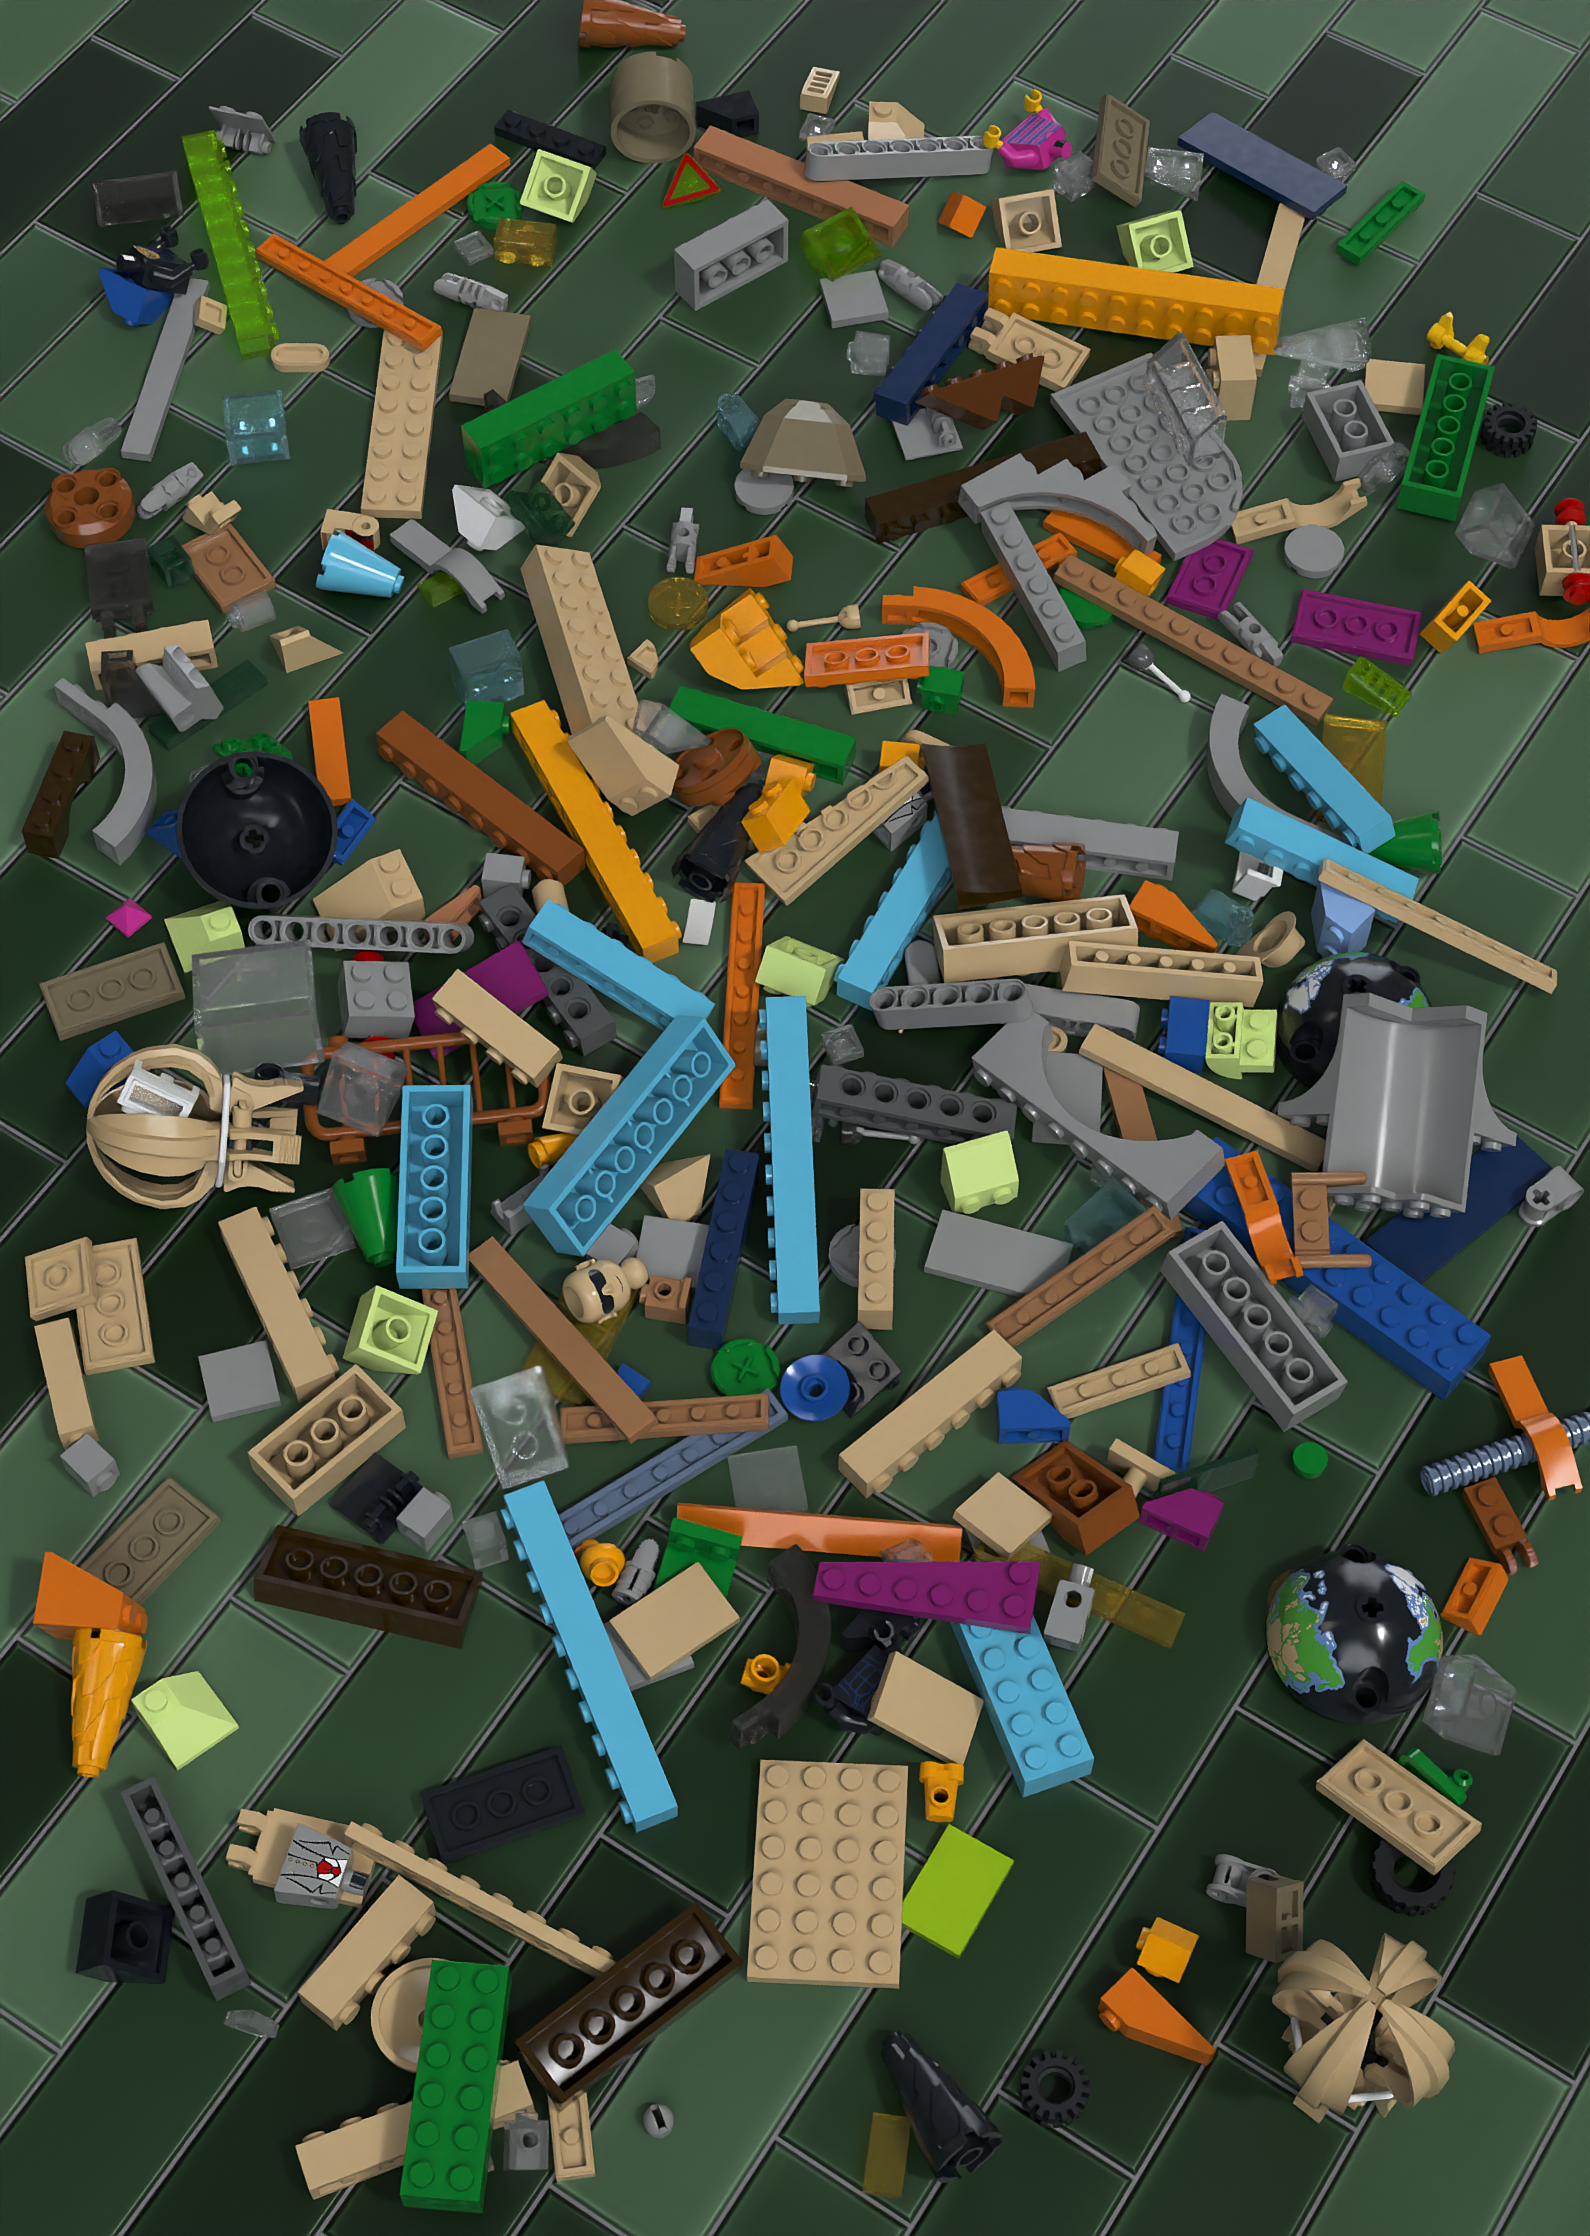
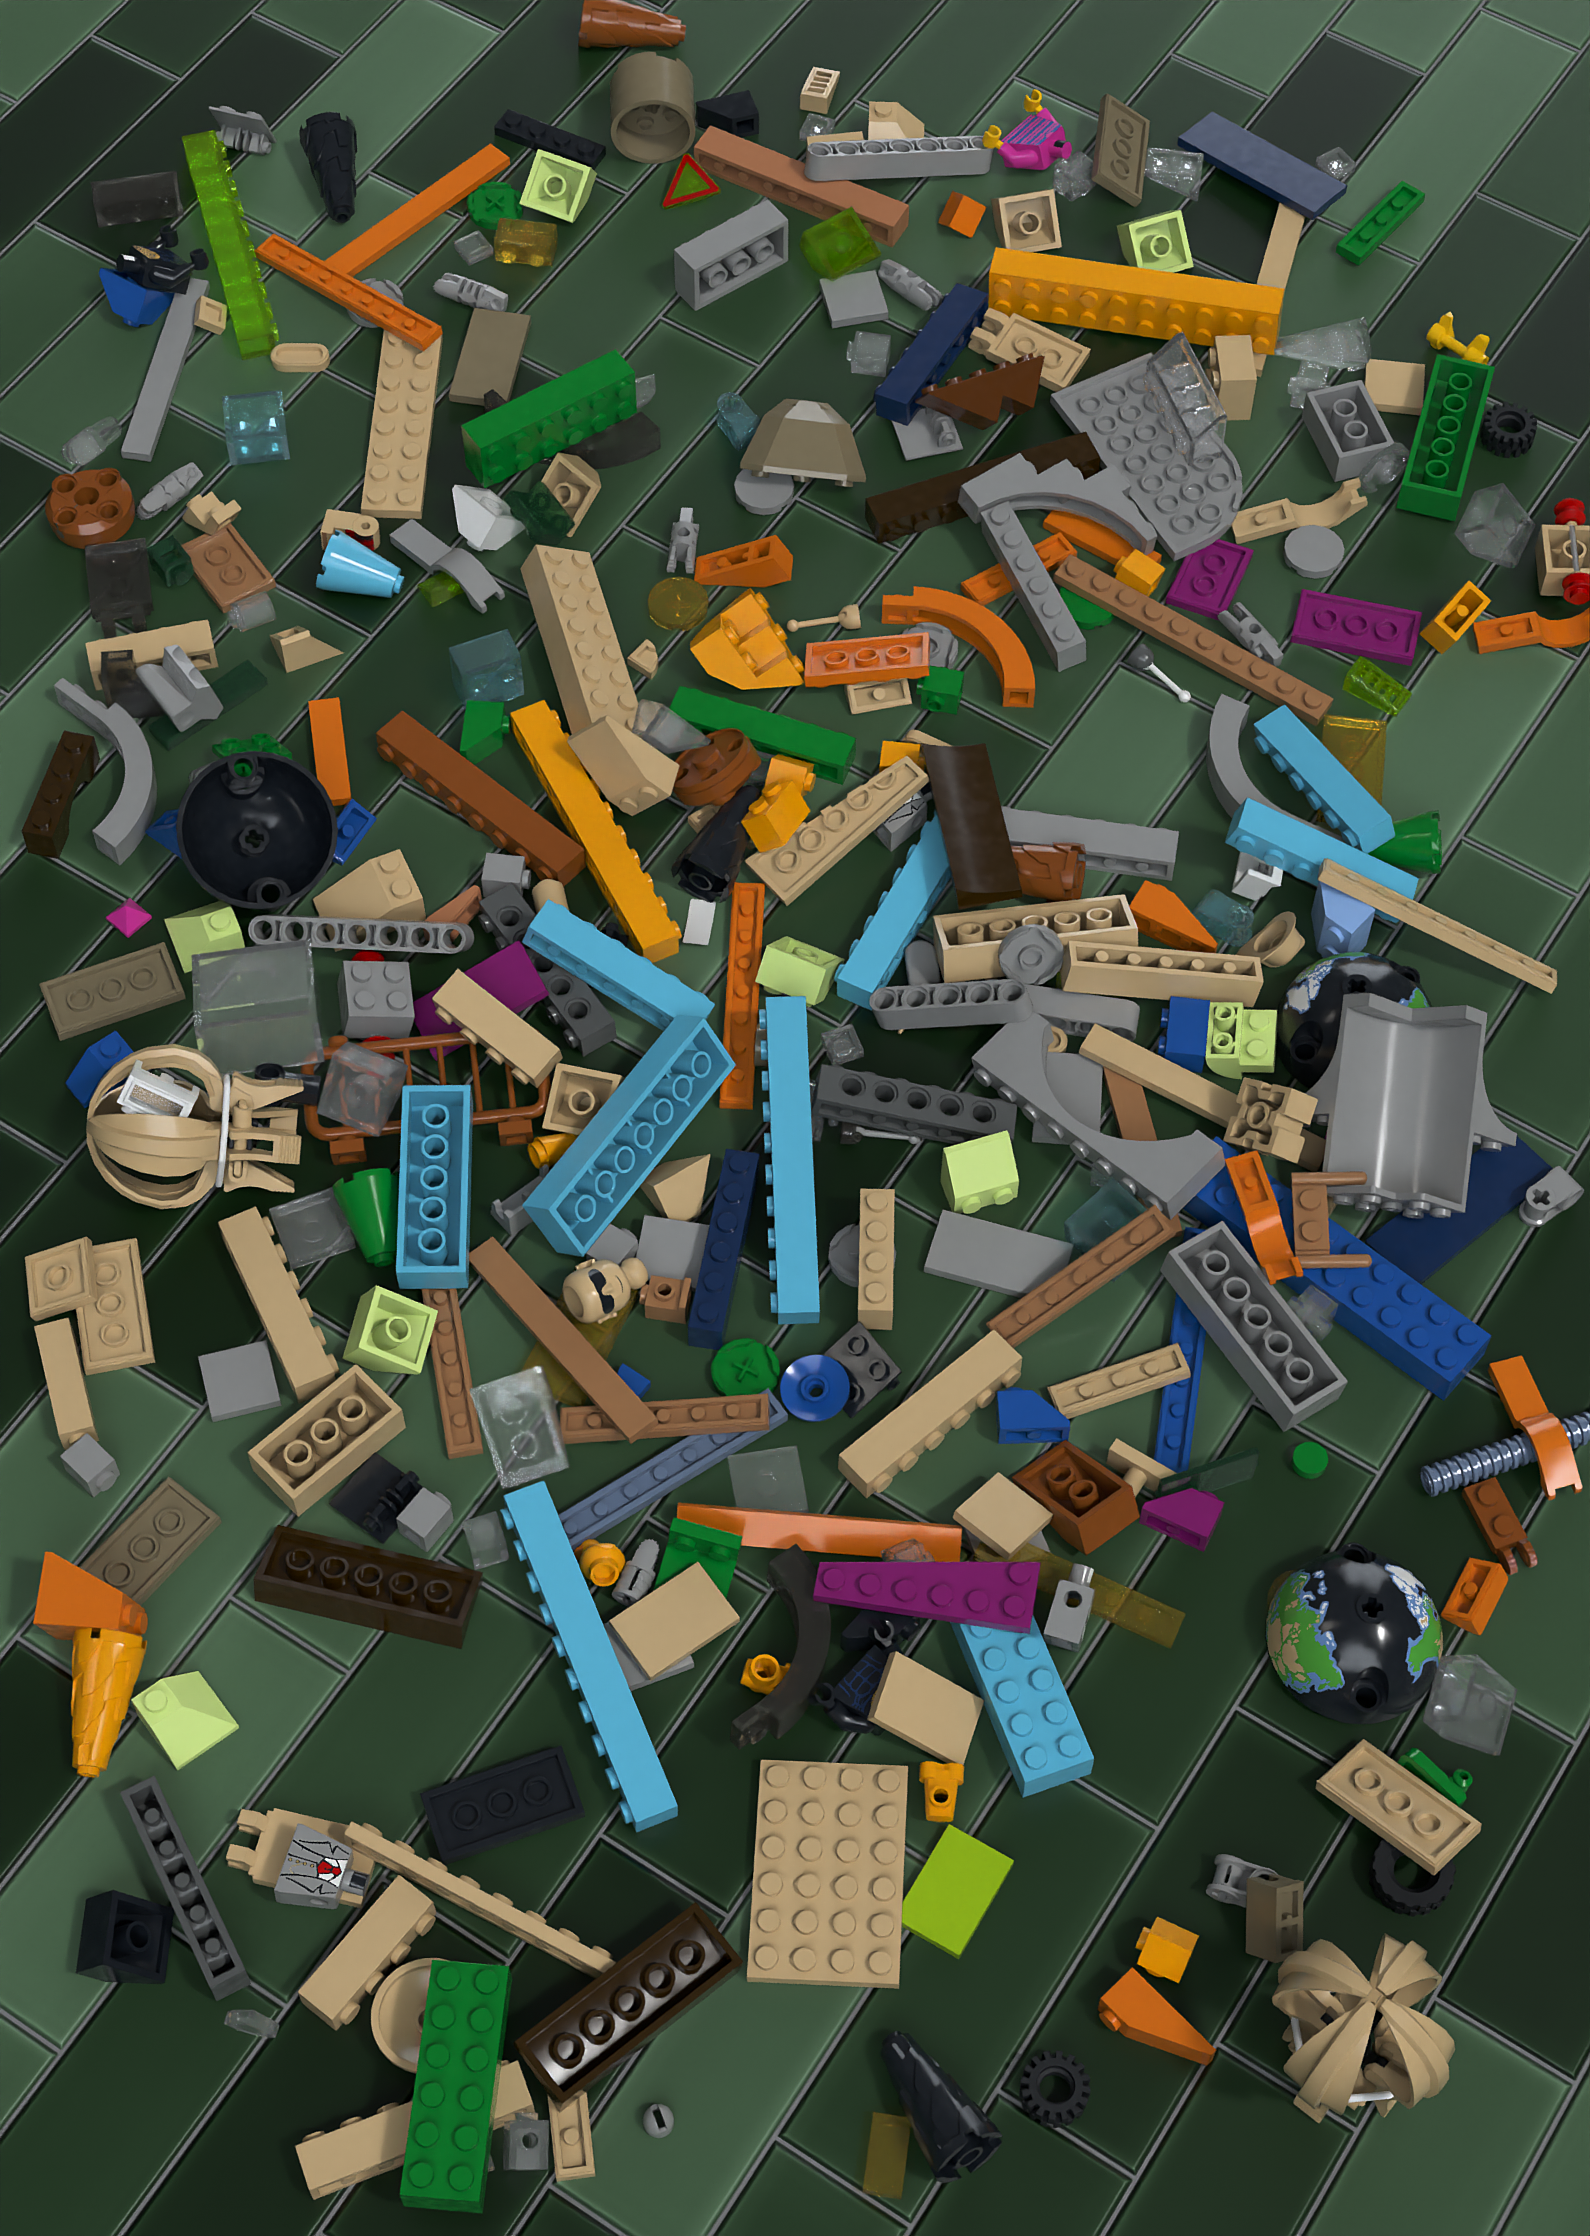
none -> light grey tile [998,924,1064,986]
none -> tan brick [1223,1077,1318,1164]

